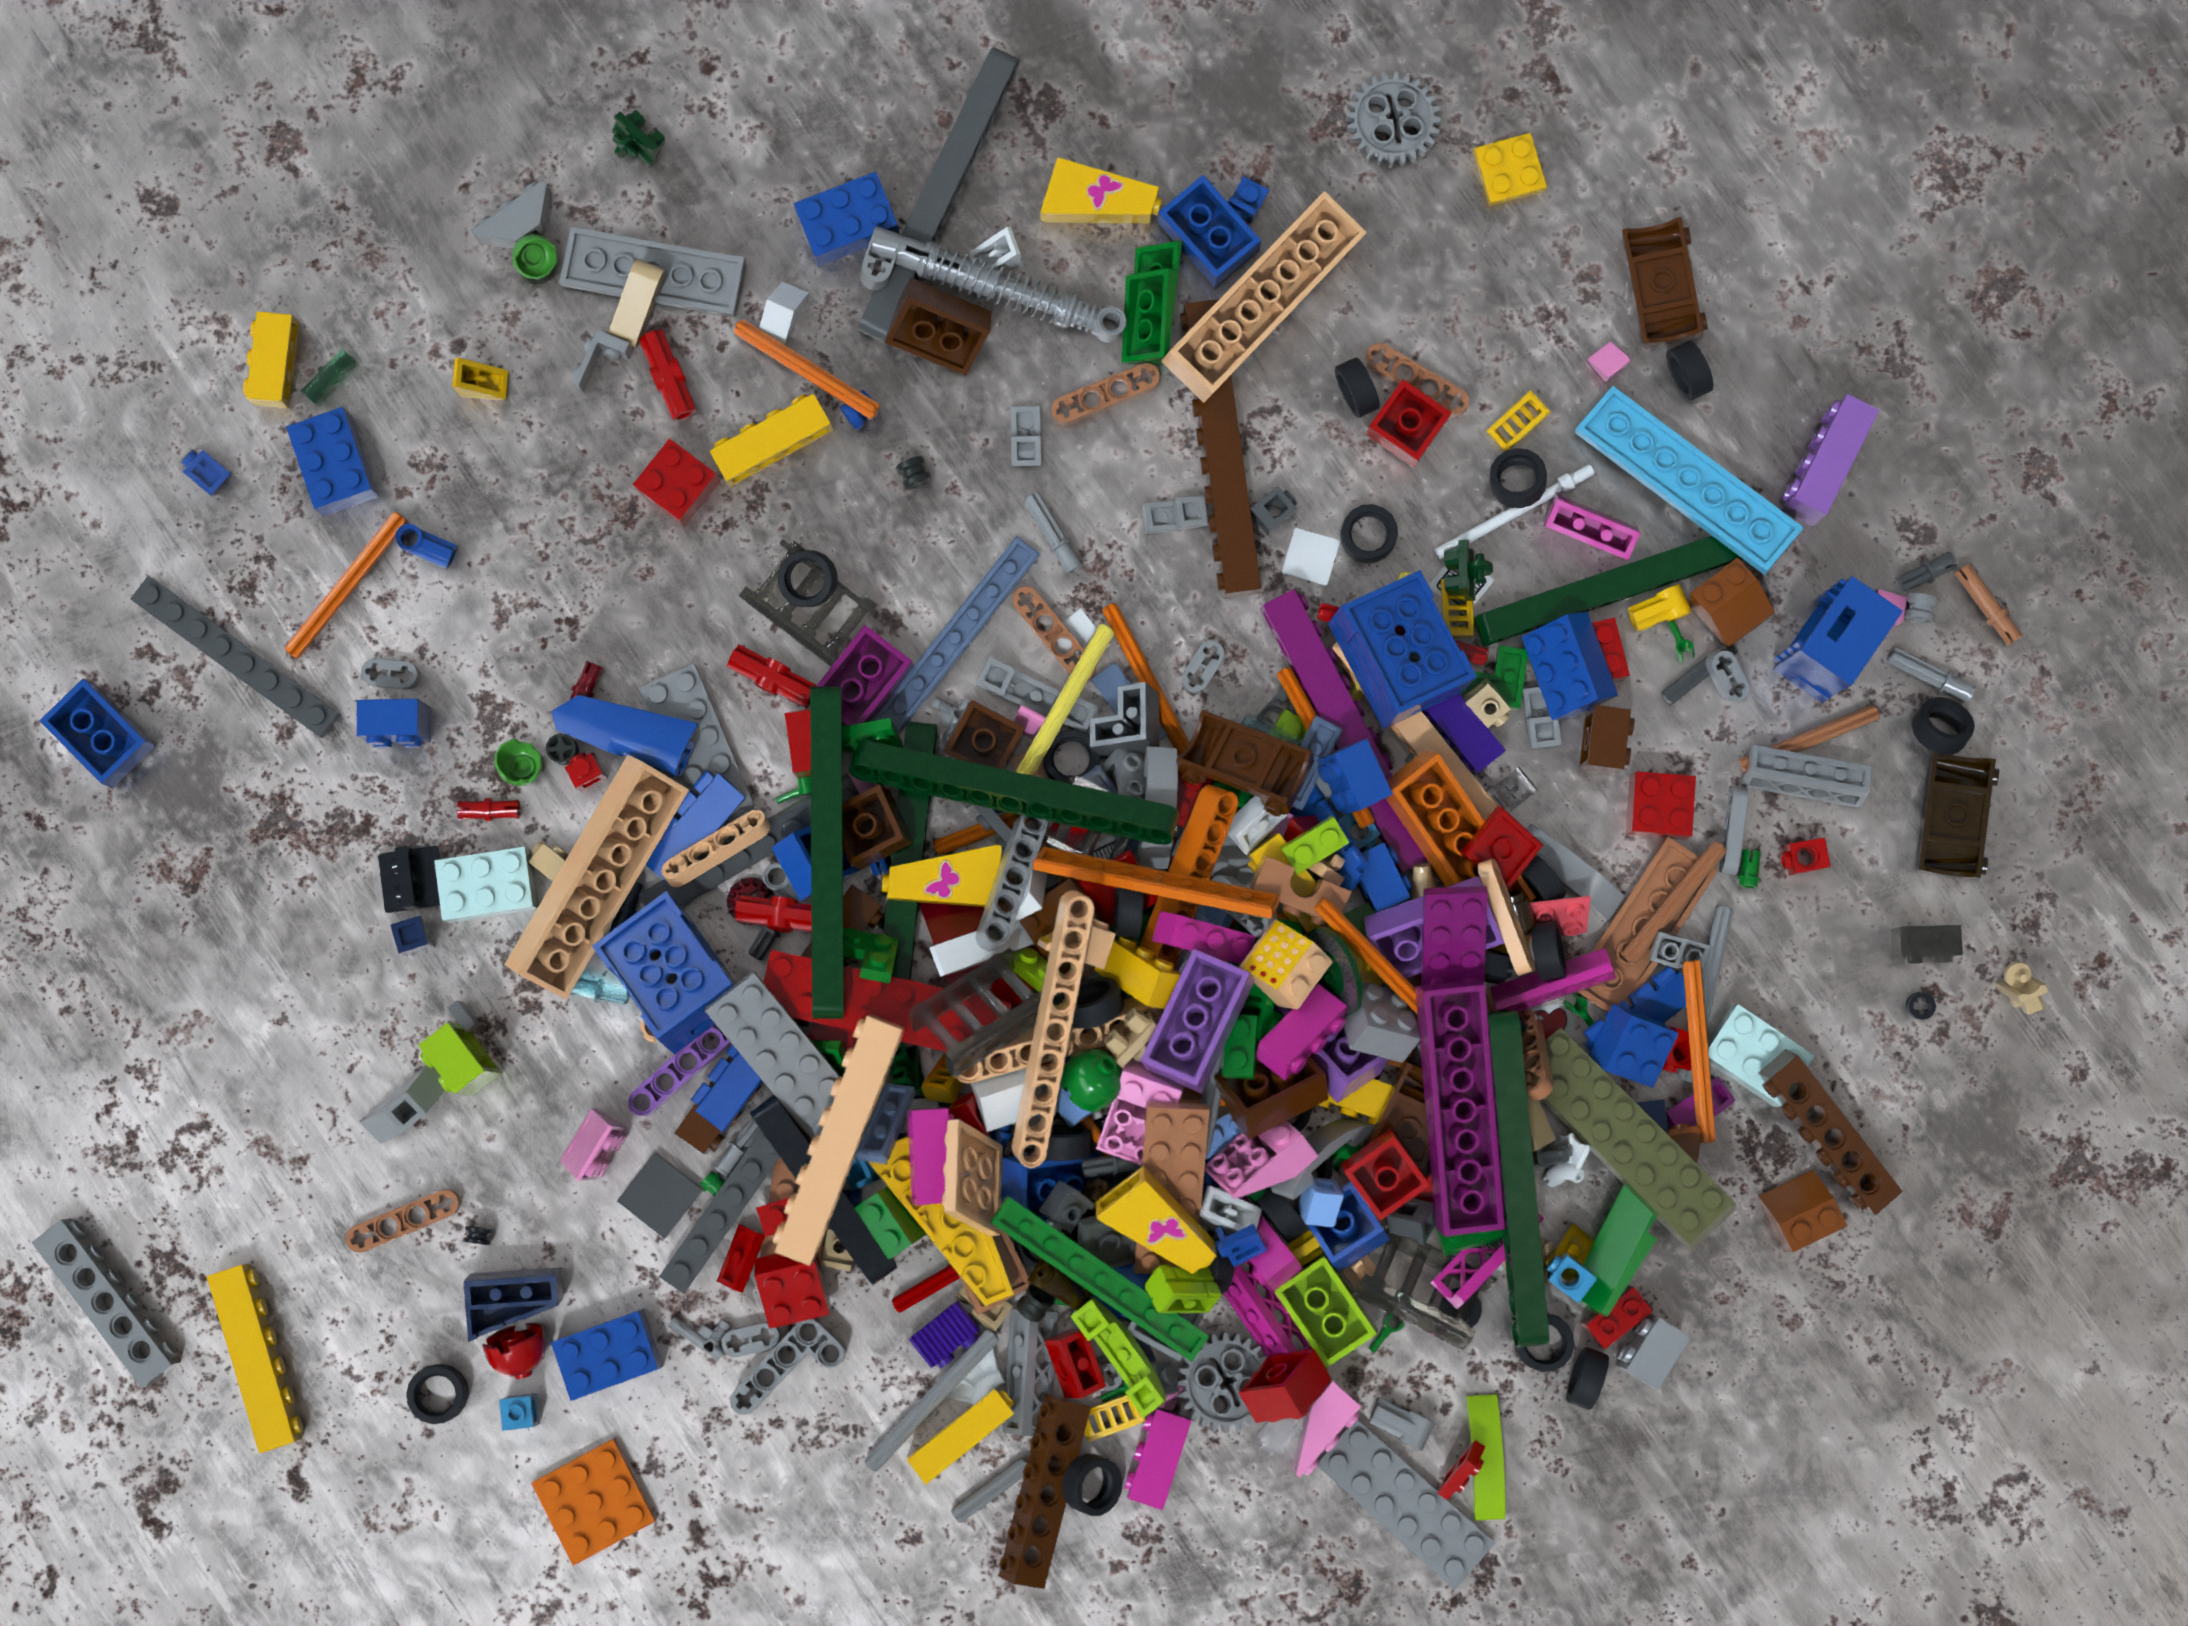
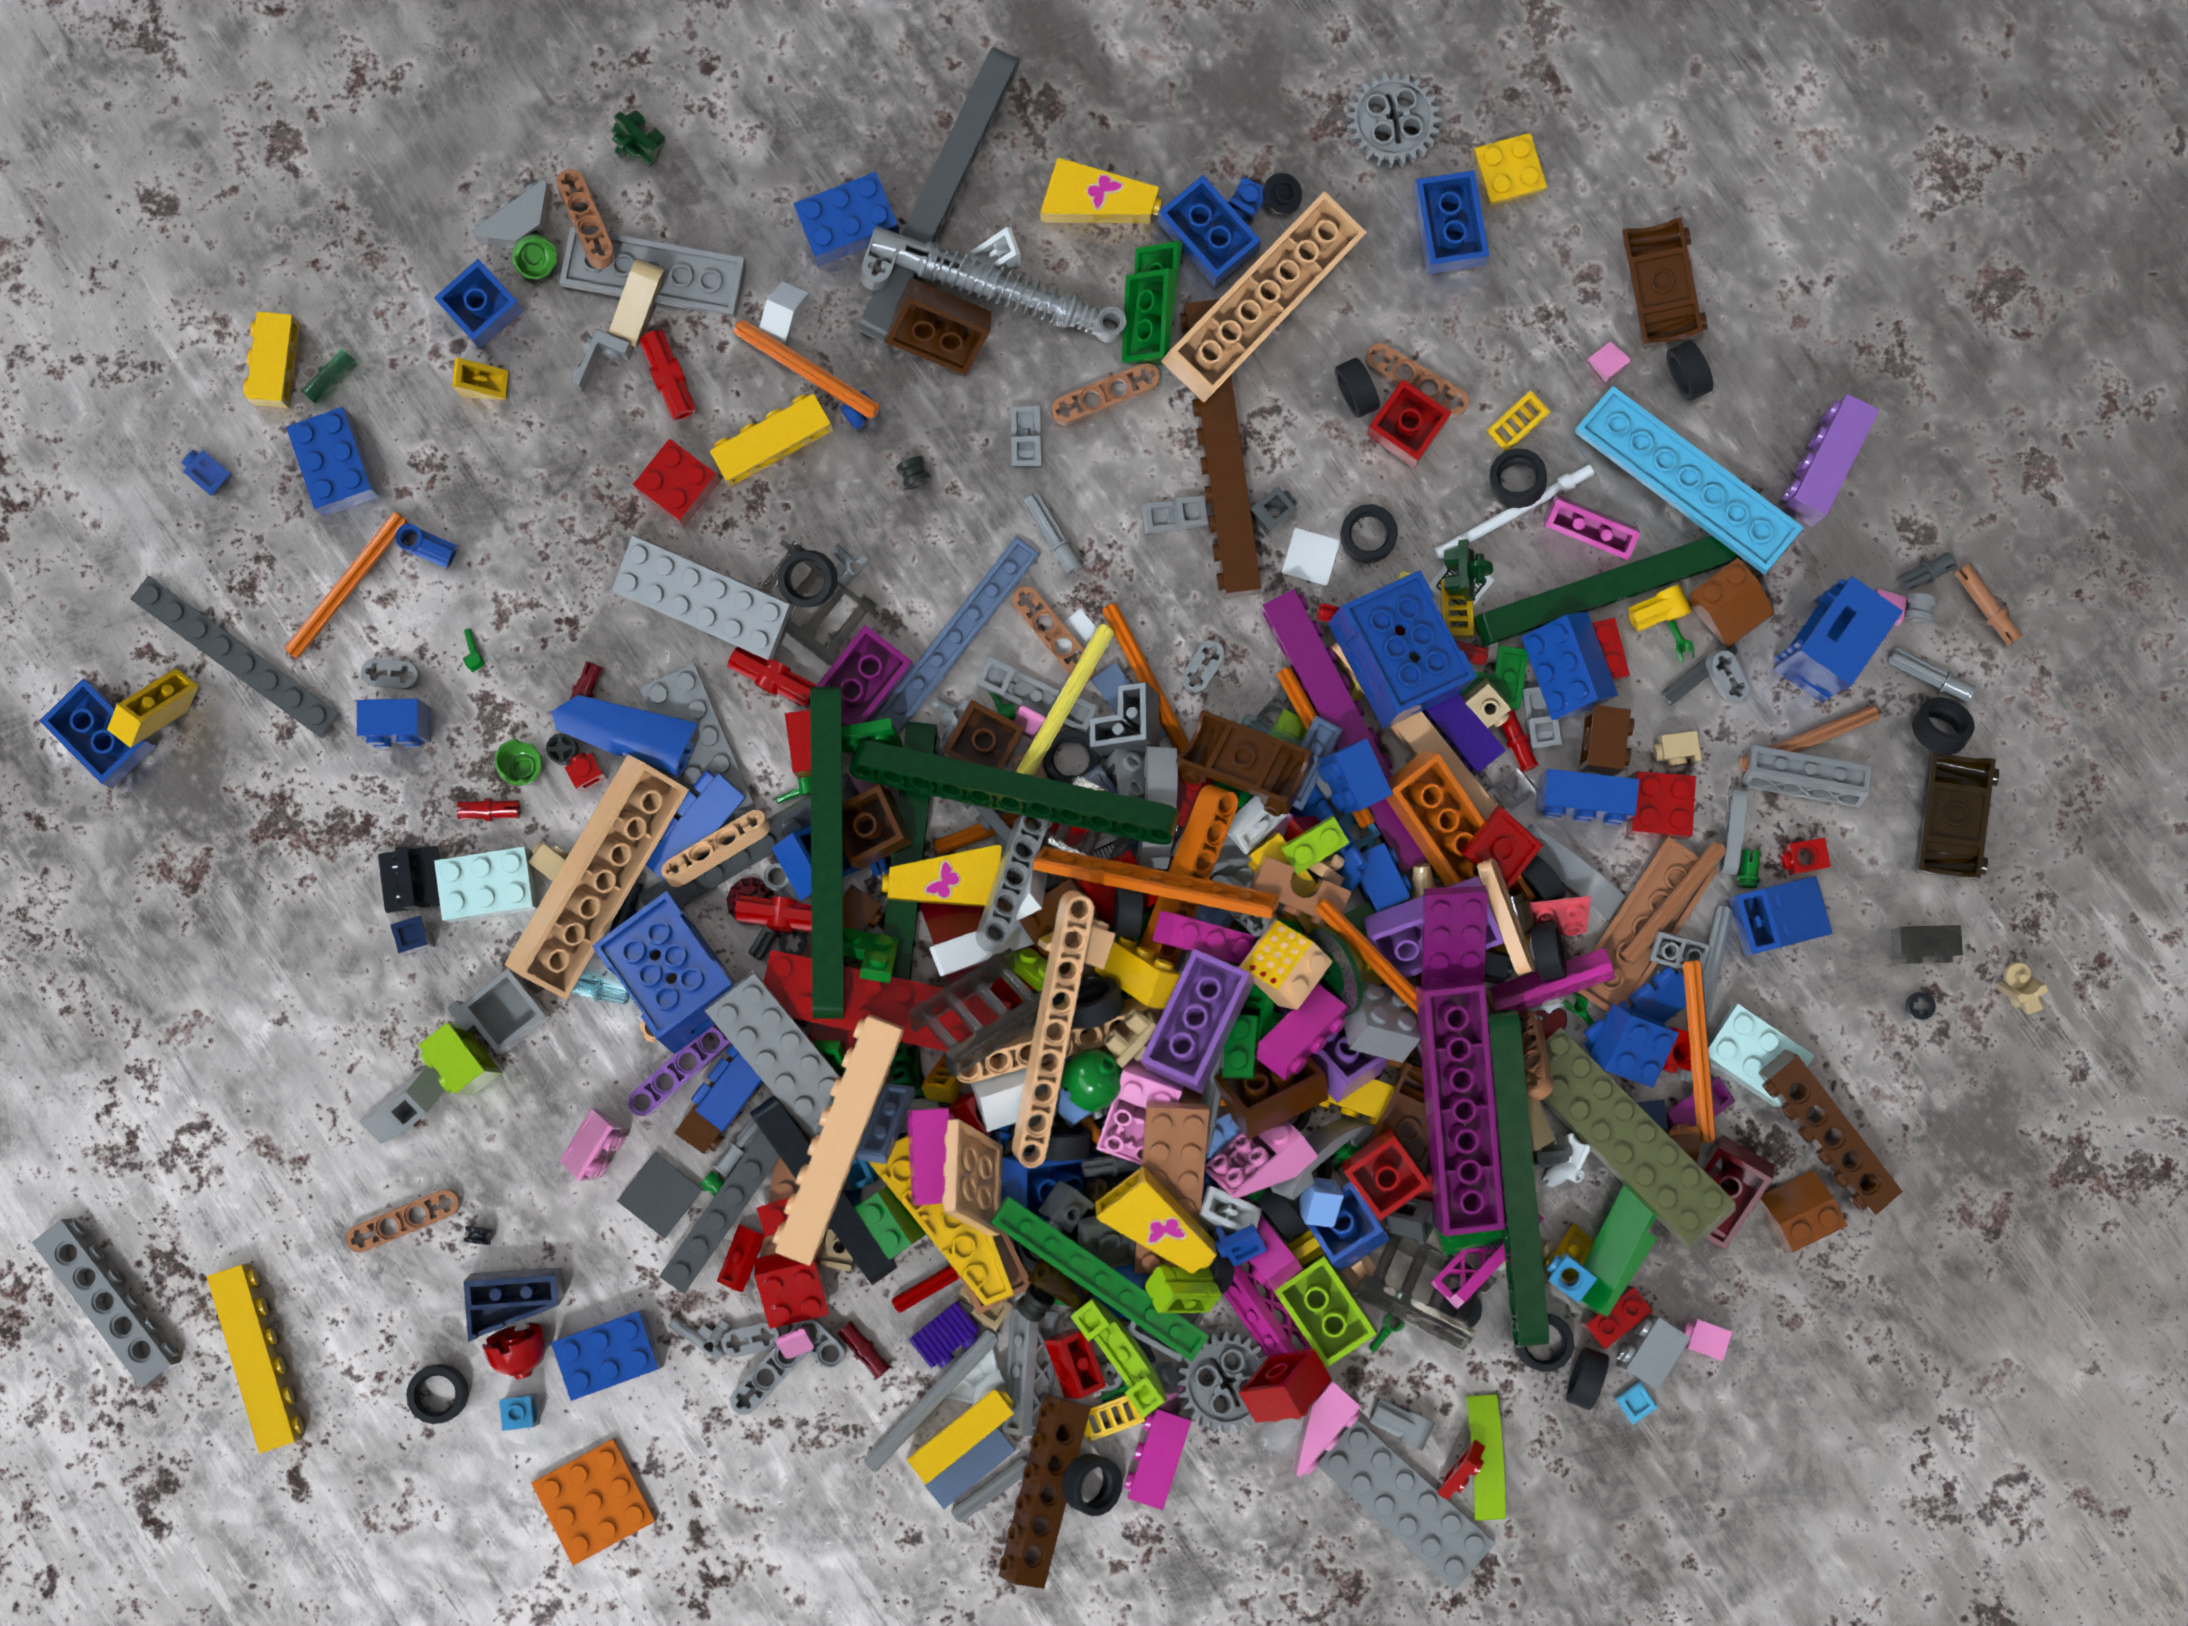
none -> yellow brick [107,668,199,748]
none -> blue brick [434,259,524,349]
none -> light grey piece [459,968,551,1055]
none -> green hand [462,629,484,672]
none -> nougat beam [557,169,614,269]
none -> light grey plate [611,535,793,660]
none -> bright pink slope [775,1327,814,1359]
none -> black bush [779,930,807,956]
none -> light grey hose [827,543,870,604]
none -> dark red pin [837,1320,891,1380]
none -> sand blue tile [925,1427,1016,1509]
none -> green hand [987,690,1016,720]
none -> black piece [1263,173,1302,214]
none -> blue brick [1412,170,1489,275]
none -> red pin [1501,710,1539,773]
none -> blue brick [1536,769,1639,826]
none -> medium azure tile [1614,1381,1658,1425]
none -> tan brick [1653,731,1702,766]
none -> bright pink brick [1682,1318,1732,1361]
none -> dark red slope [1701,1134,1775,1250]
none -> blue slope [1728,876,1833,957]

